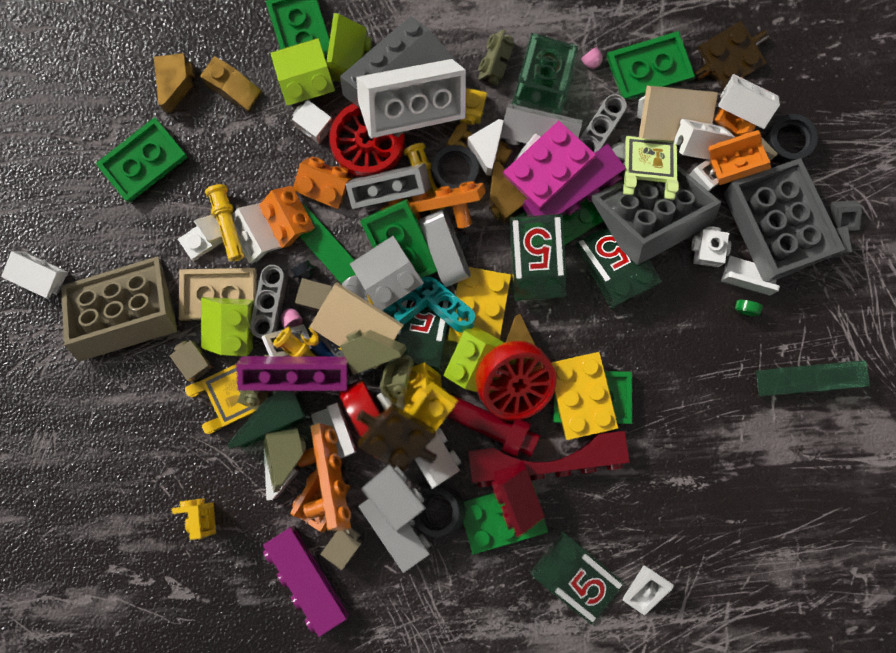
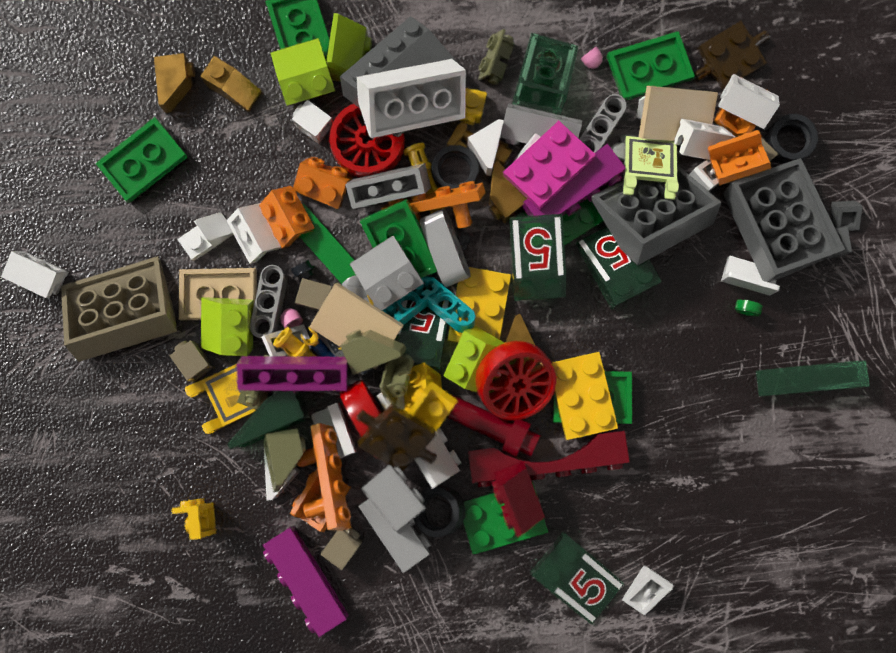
yellow pin [205,184,245,262] -> none
white brick [691,227,731,267] -> none

